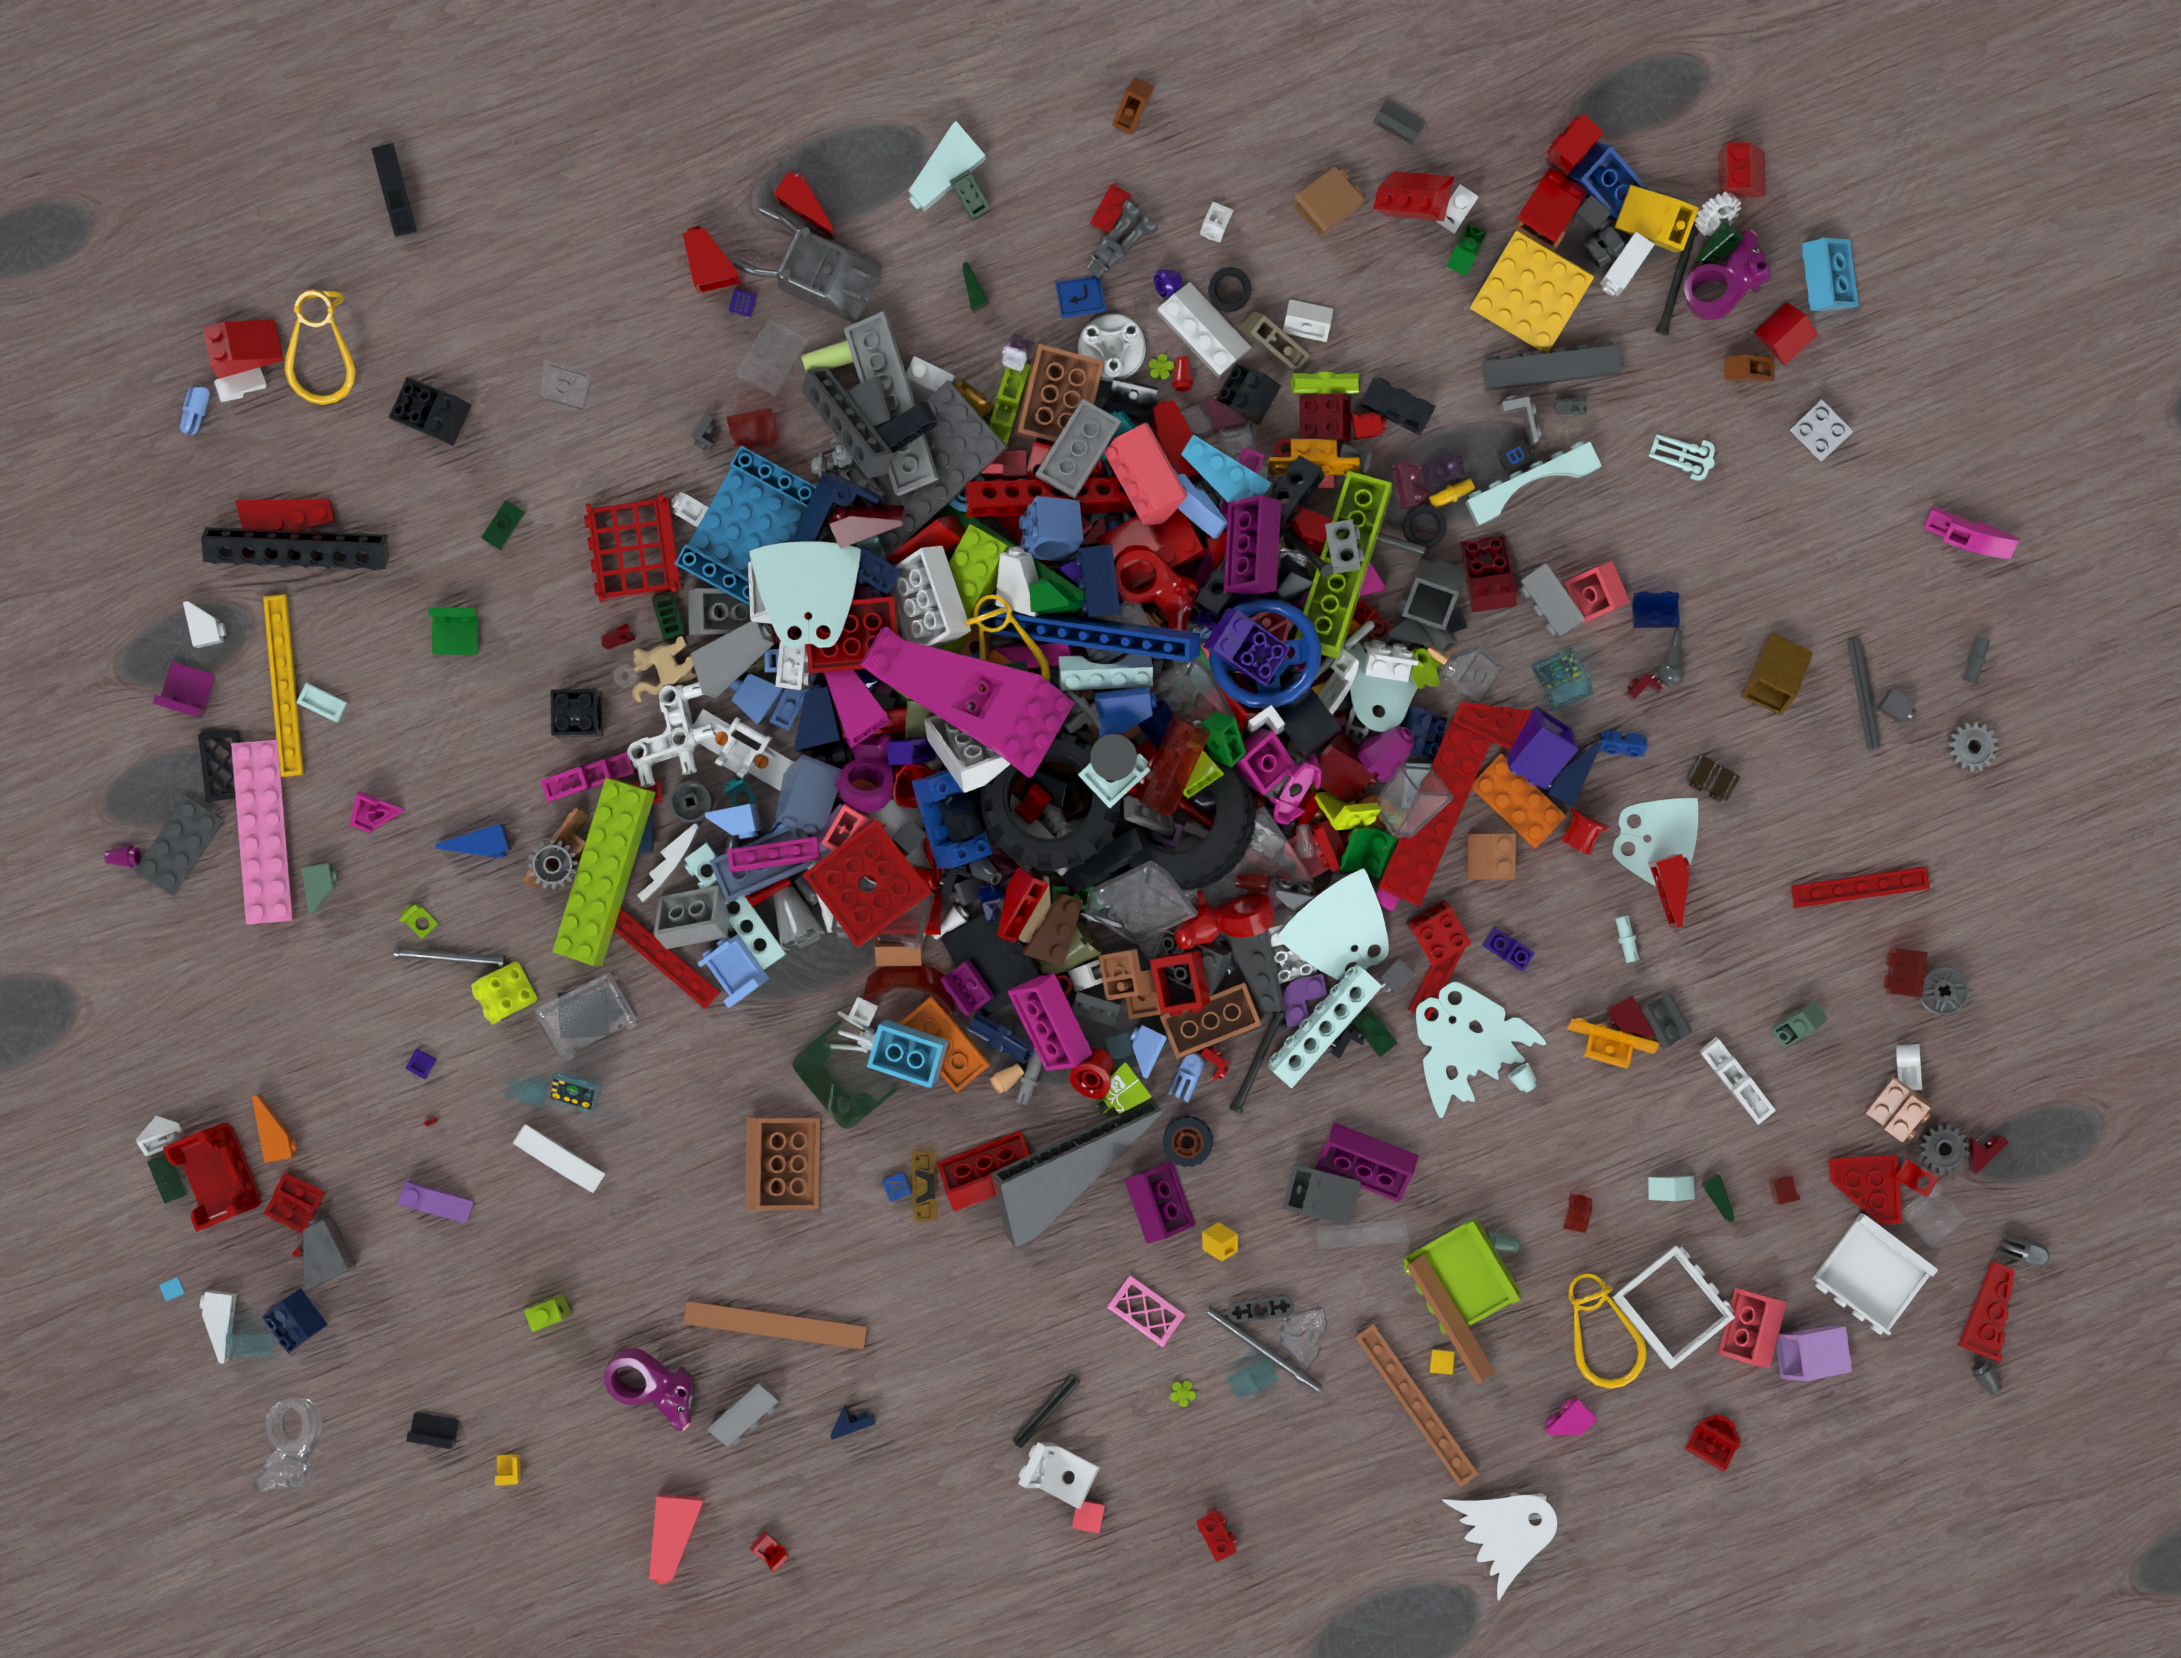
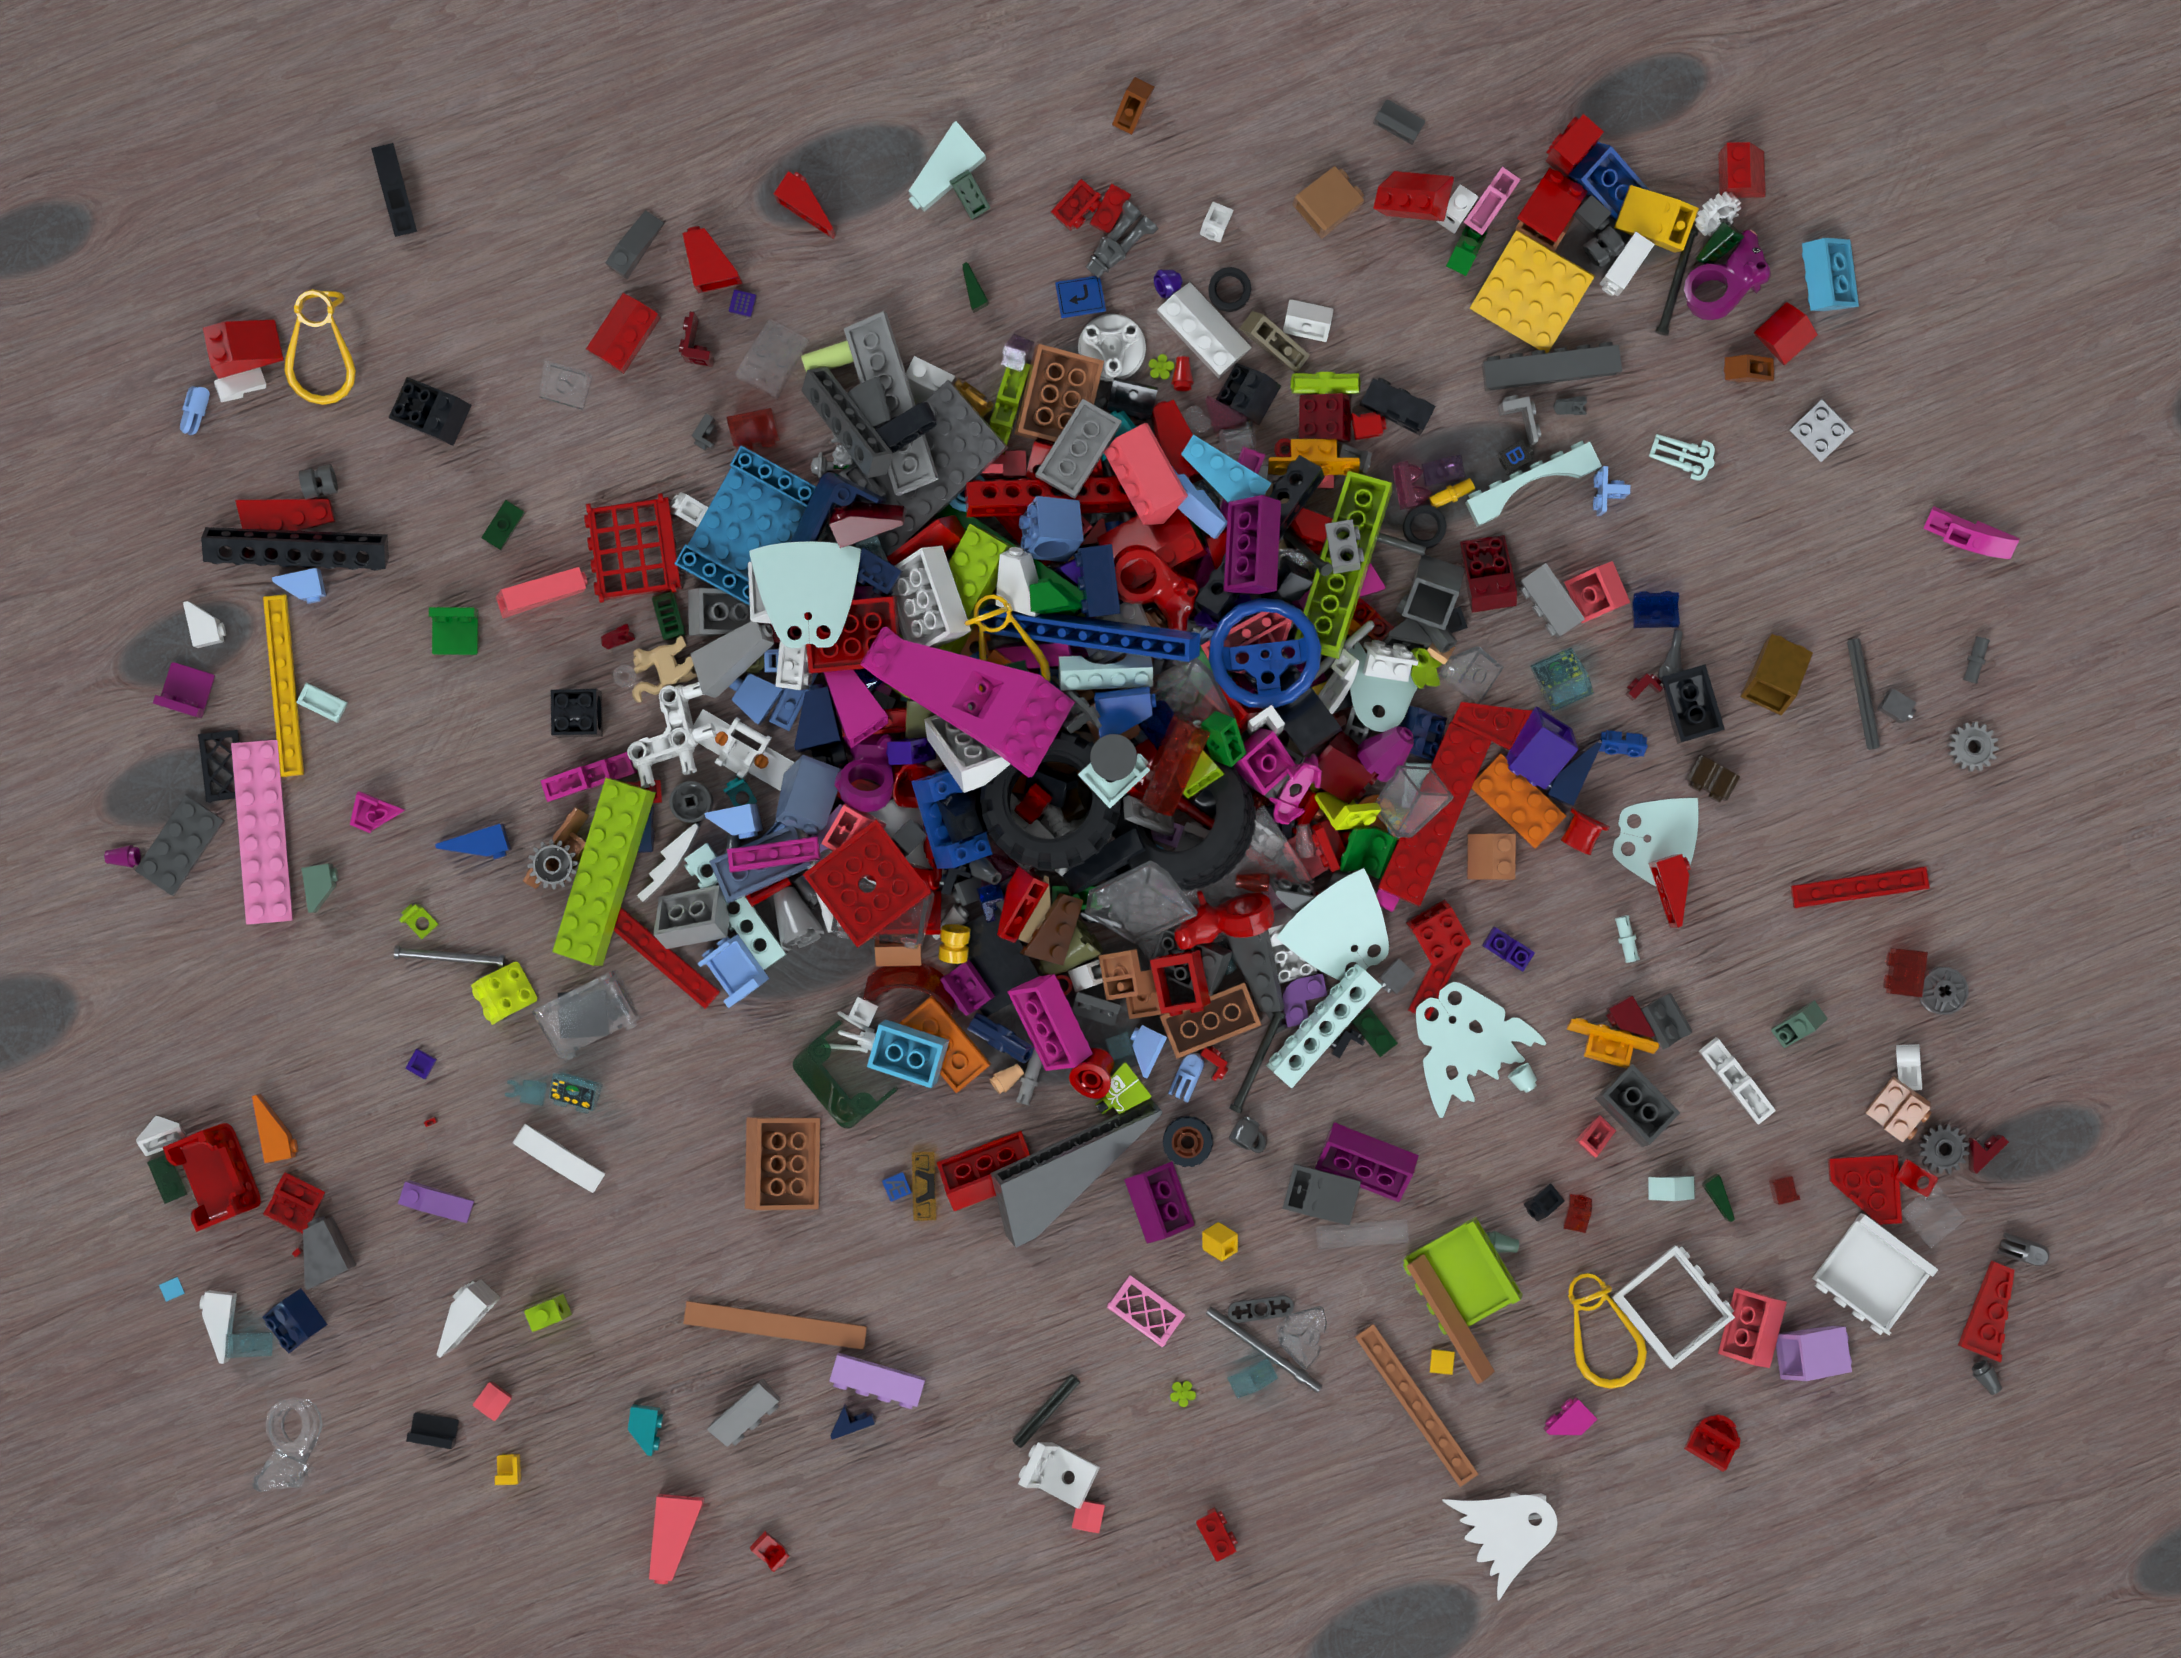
magenta animal [604,1348,694,1431] -> none
flat silver piece [733,204,881,322] -> none
dark purple slope [1203,608,1291,687] -> none
none -> light blue slope [272,568,326,604]
none -> dark grey wheel [299,464,338,499]
none -> white slope [437,1280,501,1358]
none -> coral piece [473,1382,512,1421]
none -> coral slope [496,567,588,618]
none -> red slope [586,293,661,374]
none -> dark grey slope [605,210,665,279]
none -> teal slope [628,1404,663,1456]
none -> dark red bracket [679,311,714,367]
none -> lavender brick [830,1353,926,1409]
none -> yellow wheel [938,924,971,964]
none -> red bracket [1051,179,1101,231]
none -> dark grey piece [1229,1116,1266,1153]
none -> bright pink slope [1464,167,1521,235]
none -> black bracket [1524,1183,1565,1221]
none -> coral slope [1575,1115,1616,1158]
none -> light blue bracket [1593,466,1631,516]
none -> dark grey slope [1595,1064,1680,1147]
none -> black slope [1661,664,1725,744]

